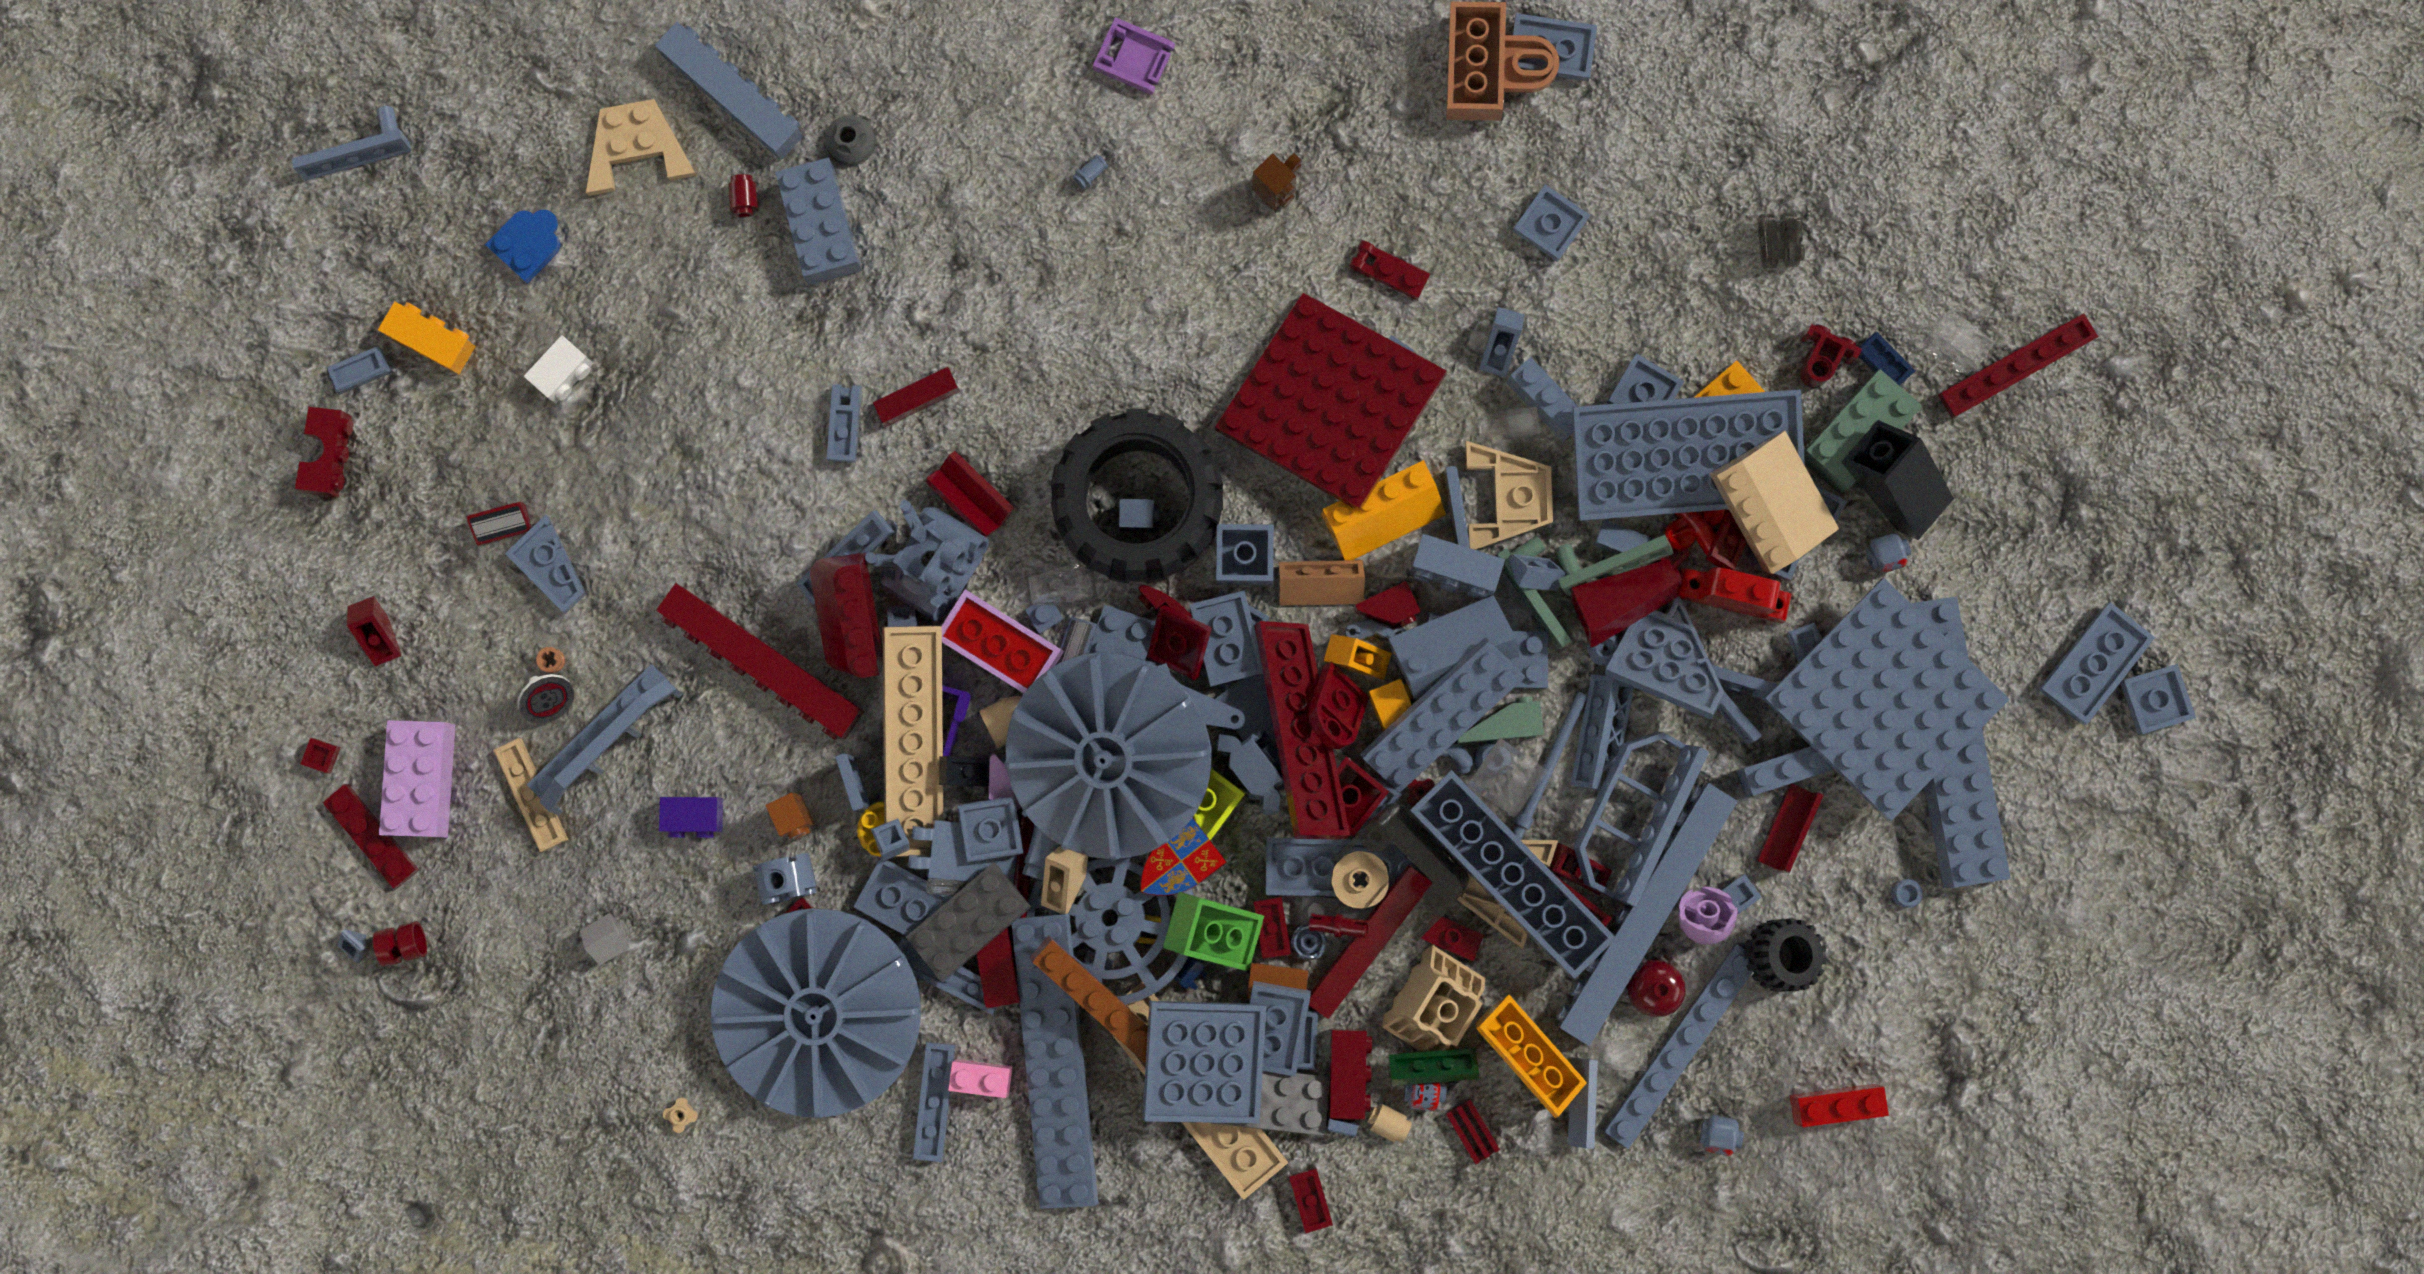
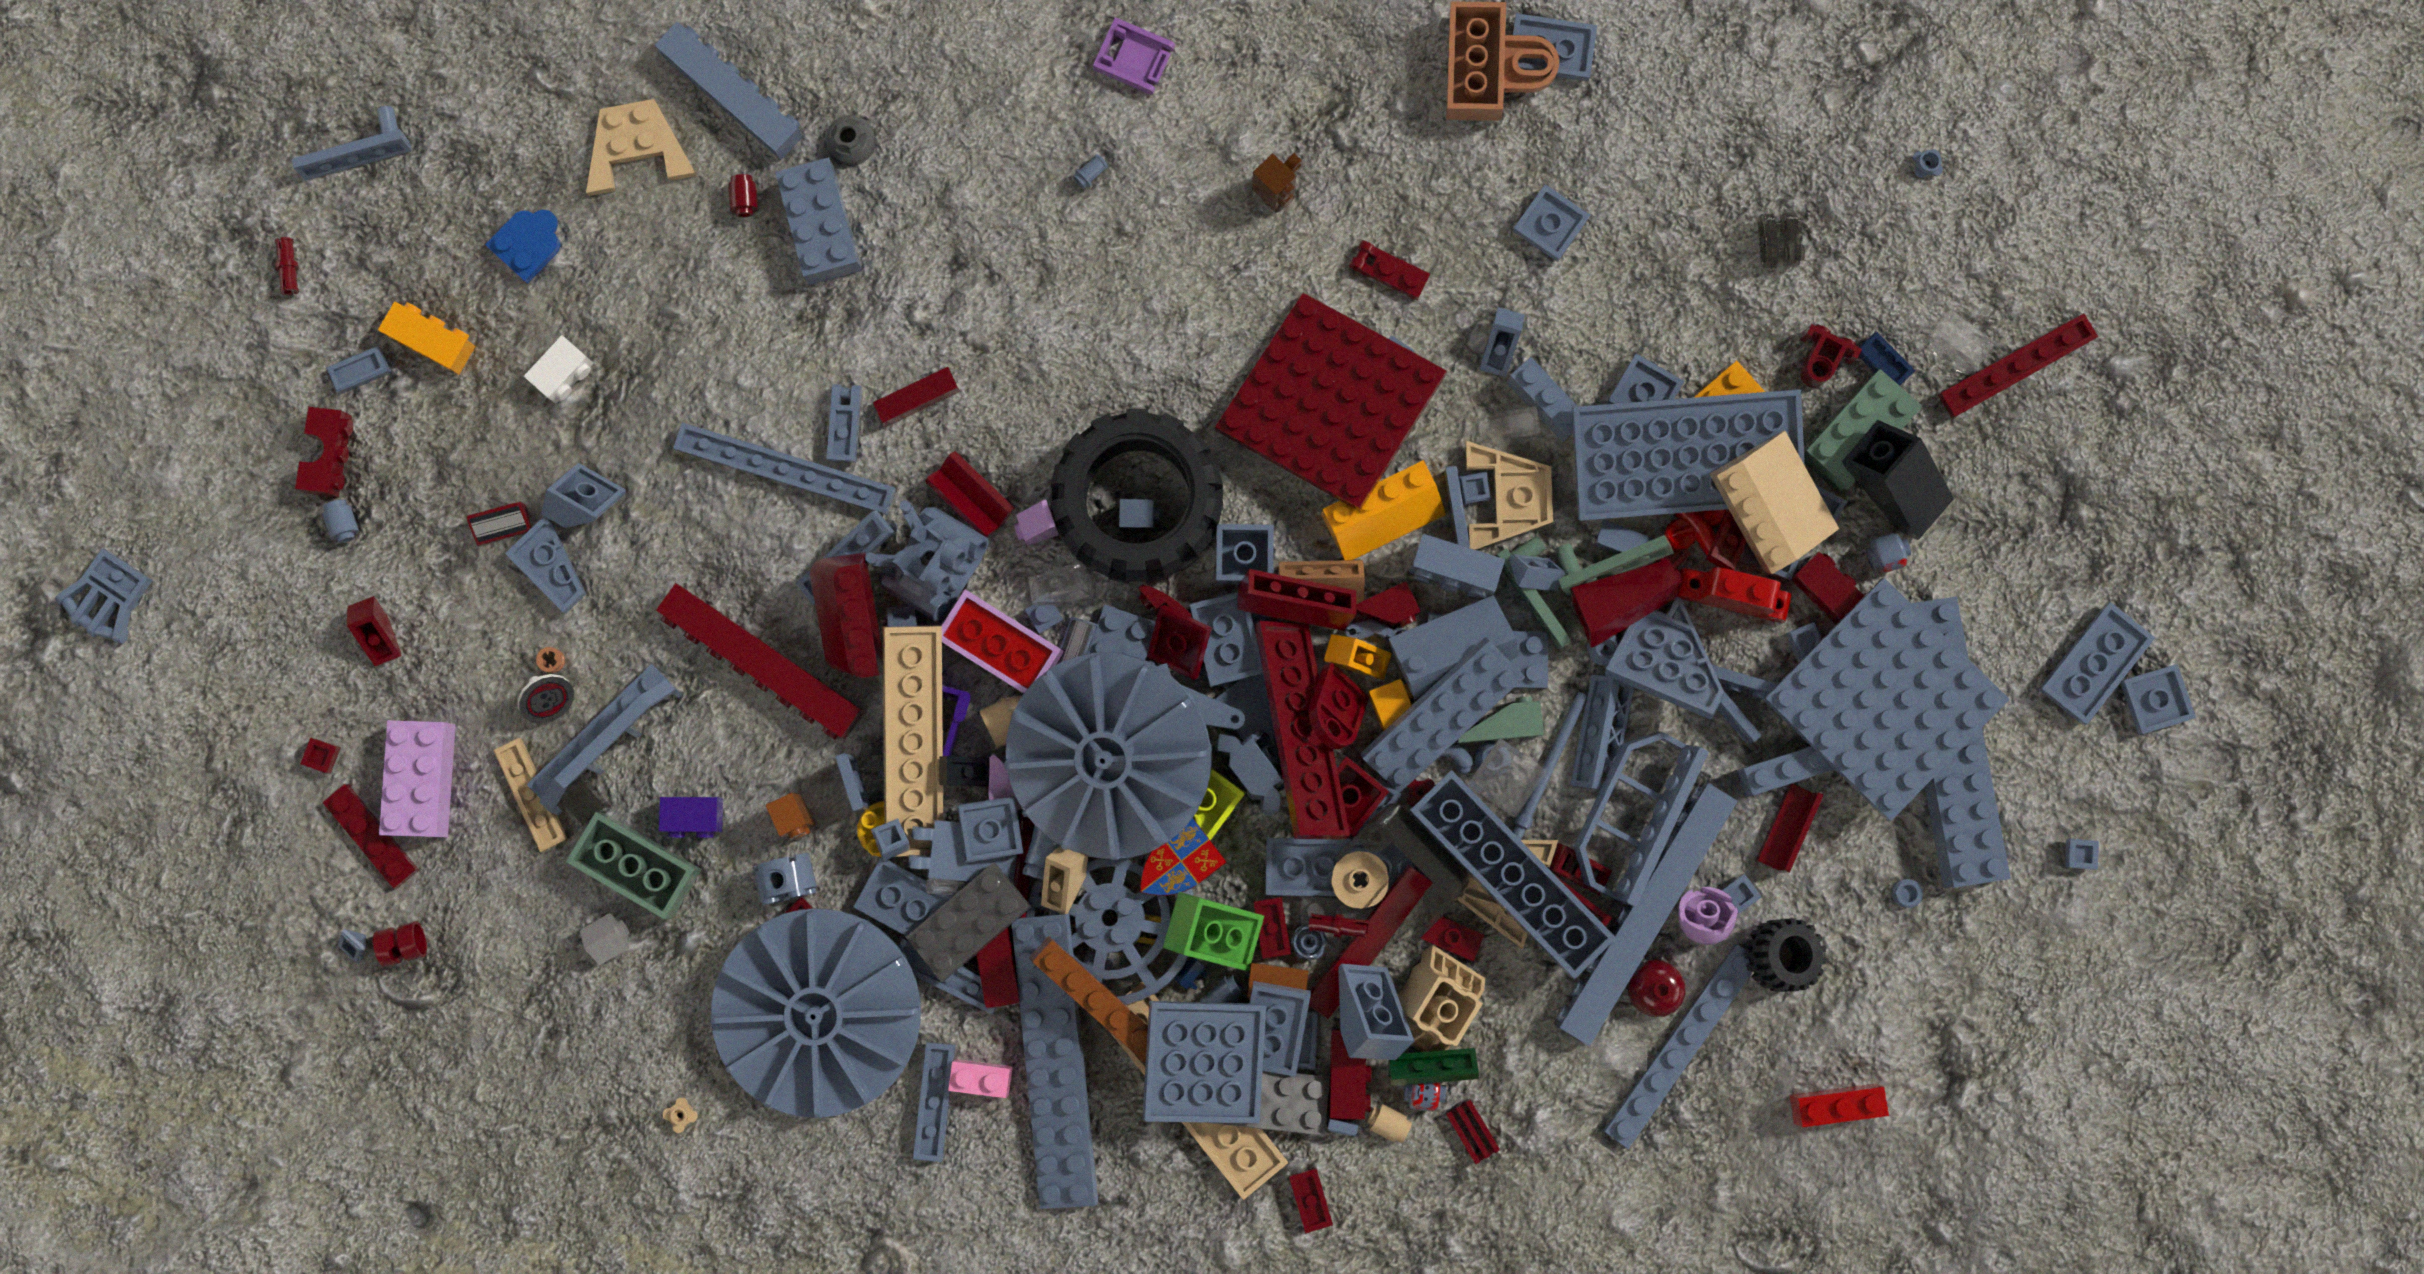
light orange slope [1475,995,1587,1118] -> none
sand blue tile [1568,1057,1598,1149] -> none
sand blue head [1699,1115,1744,1156] -> none
none -> sand blue plate [55,548,153,644]
none -> dark red pin [275,237,299,296]
none -> sand blue brick [322,500,359,543]
none -> sand blue slope [541,463,626,528]
none -> clear smoke brick [561,781,612,826]
none -> sand green brick [566,812,702,919]
none -> sand blue plate [673,422,896,516]
none -> lavender slope [1014,500,1059,546]
none -> sand blue cone [1200,975,1245,1003]
none -> dark red brick [1237,569,1356,631]
none -> sand blue slope [1338,964,1414,1060]
none -> sand blue tile [1459,472,1492,505]
none -> dark red brick [1791,552,1866,625]
none -> sand blue plate [1912,149,1943,178]
none -> sand blue plate [2065,839,2099,870]

